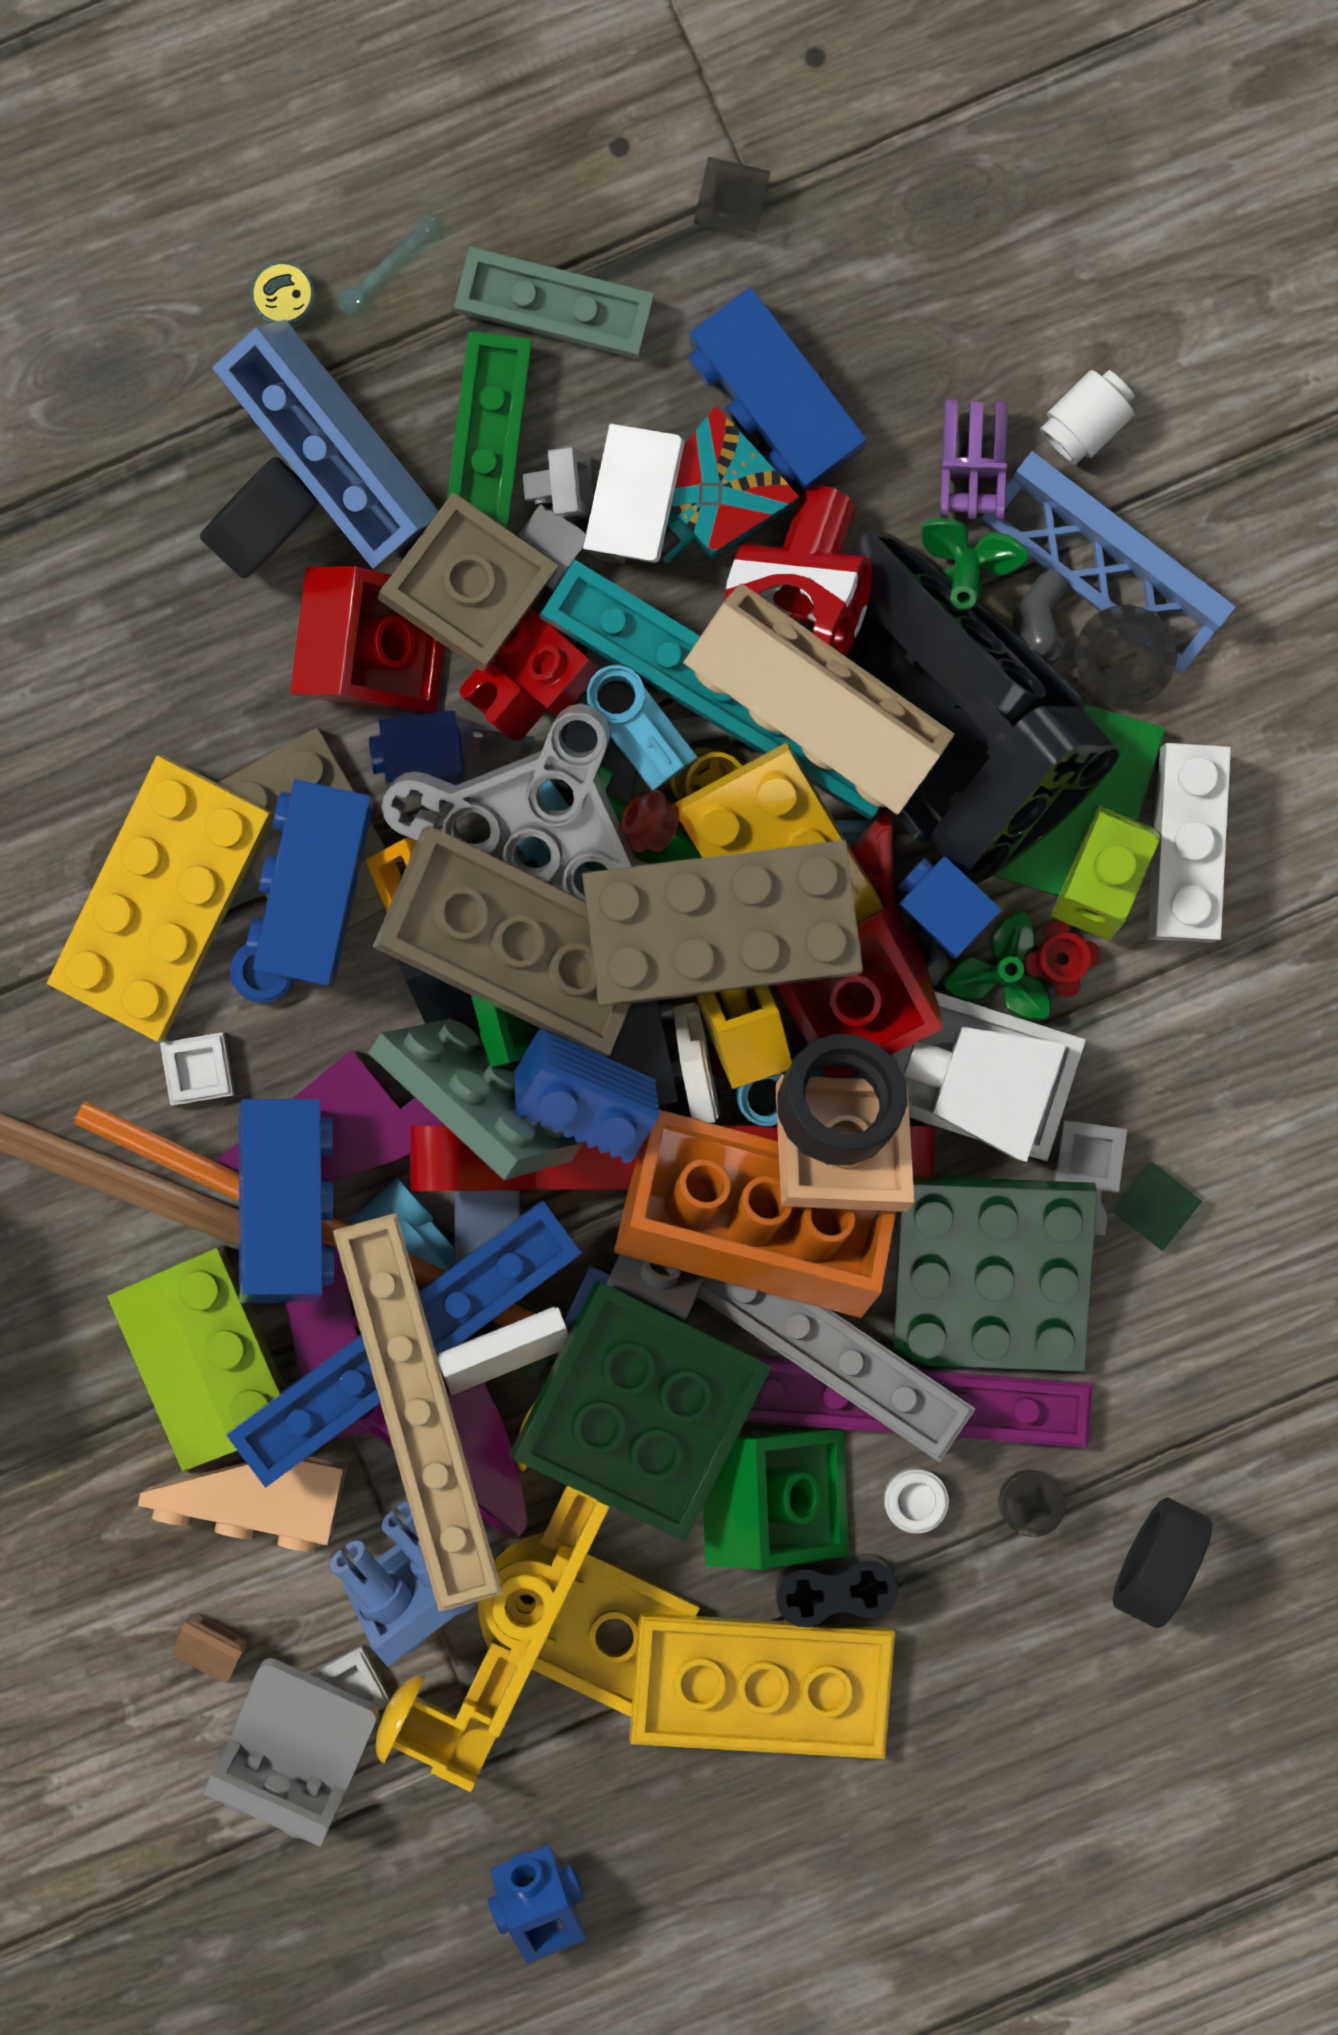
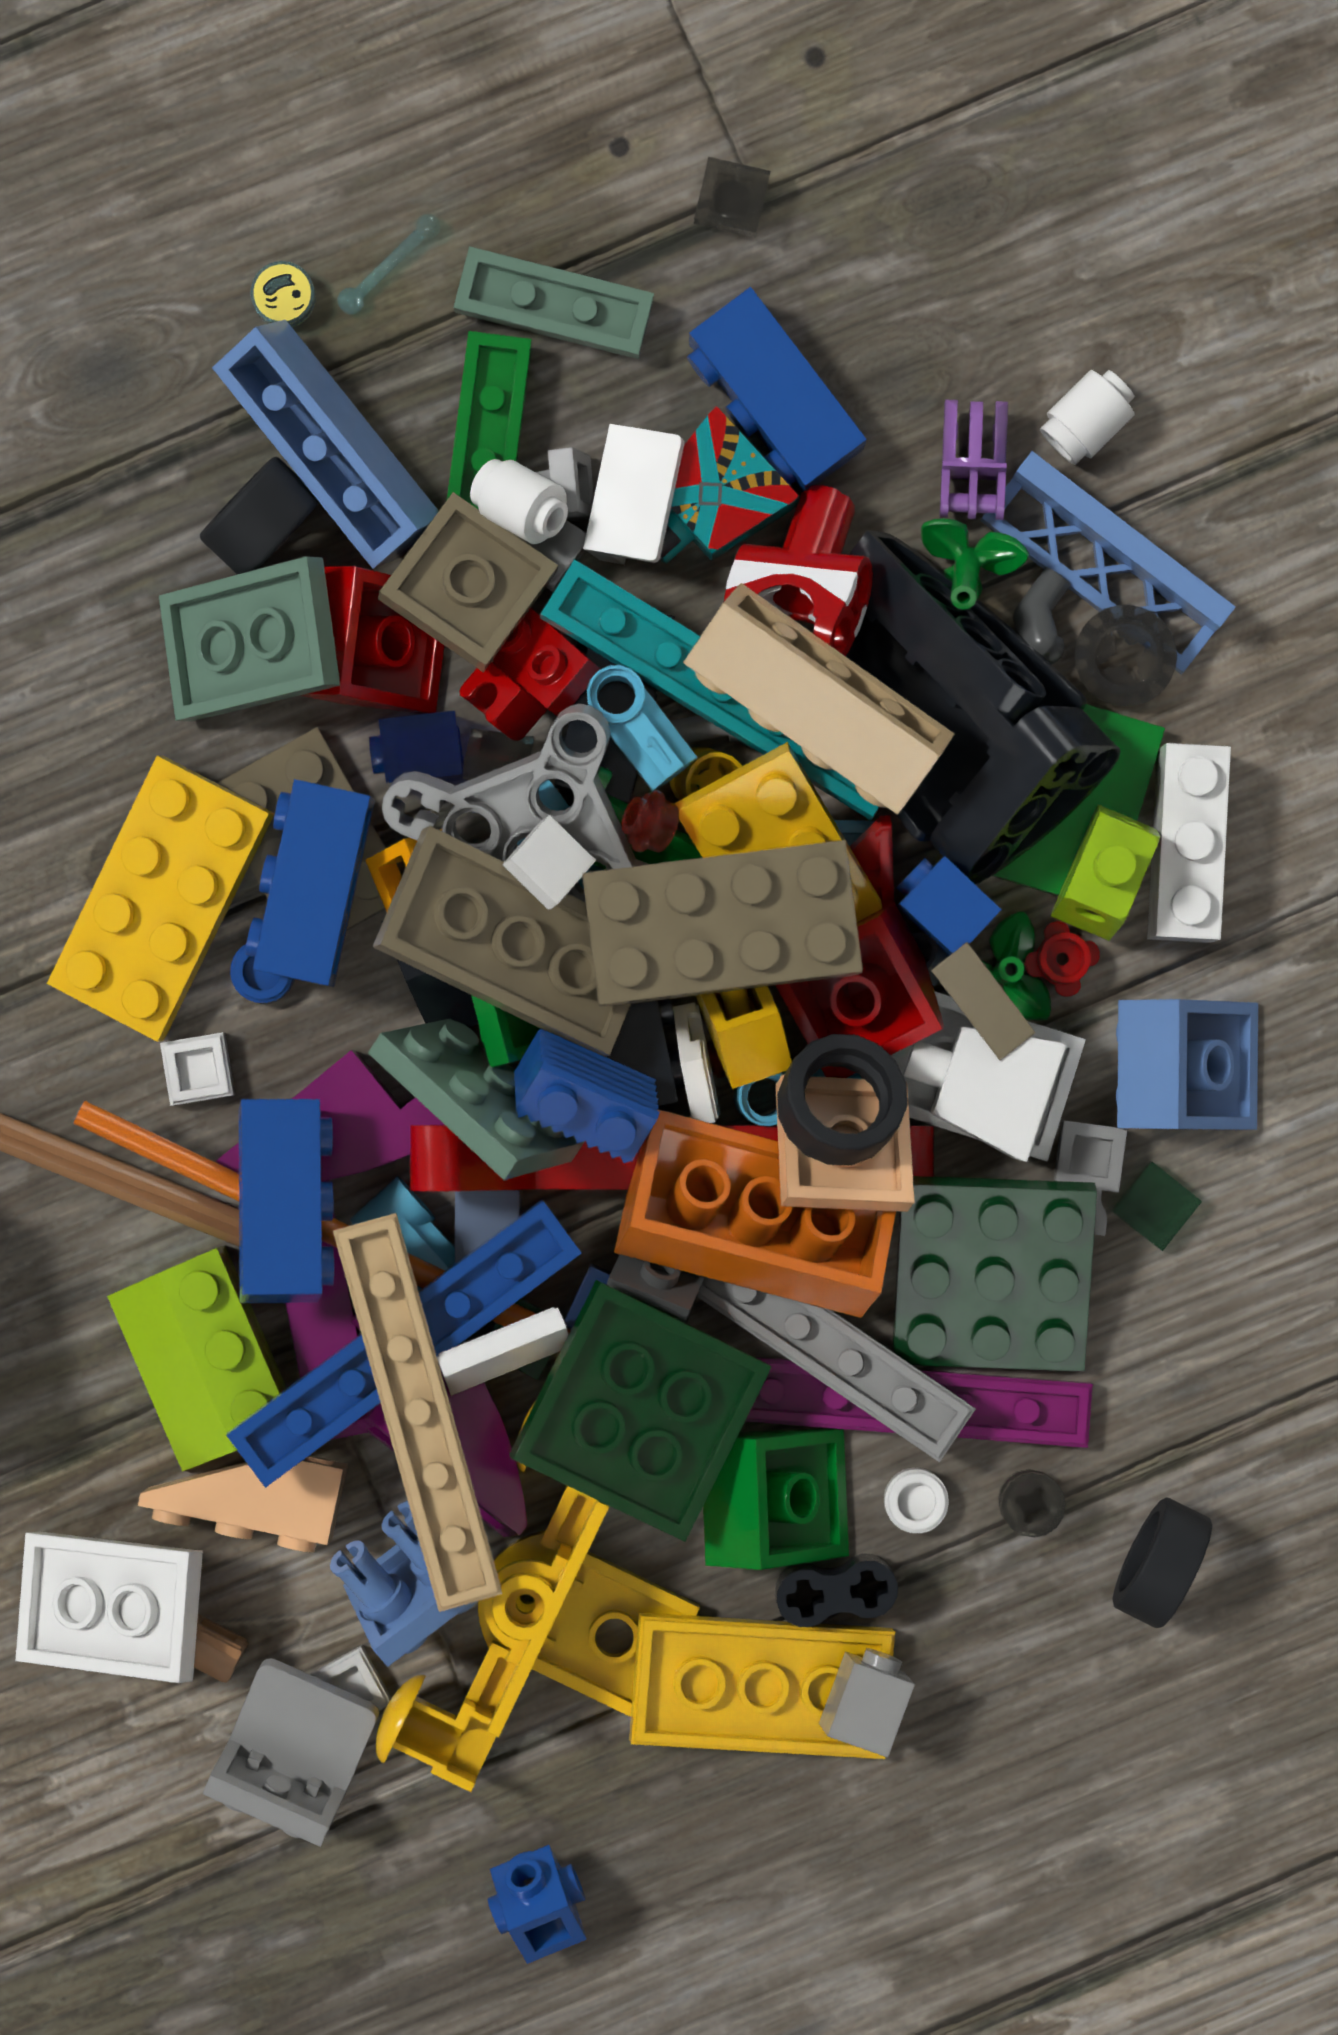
none -> white plate [15,1532,203,1683]
none -> sand green plate [159,556,340,721]
none -> white brick [470,459,568,544]
none -> white tile [502,815,596,910]
none -> light grey brick [819,1648,915,1758]
none -> dark tan sticker [931,942,1035,1061]
none -> medium blue slope [1116,999,1258,1130]

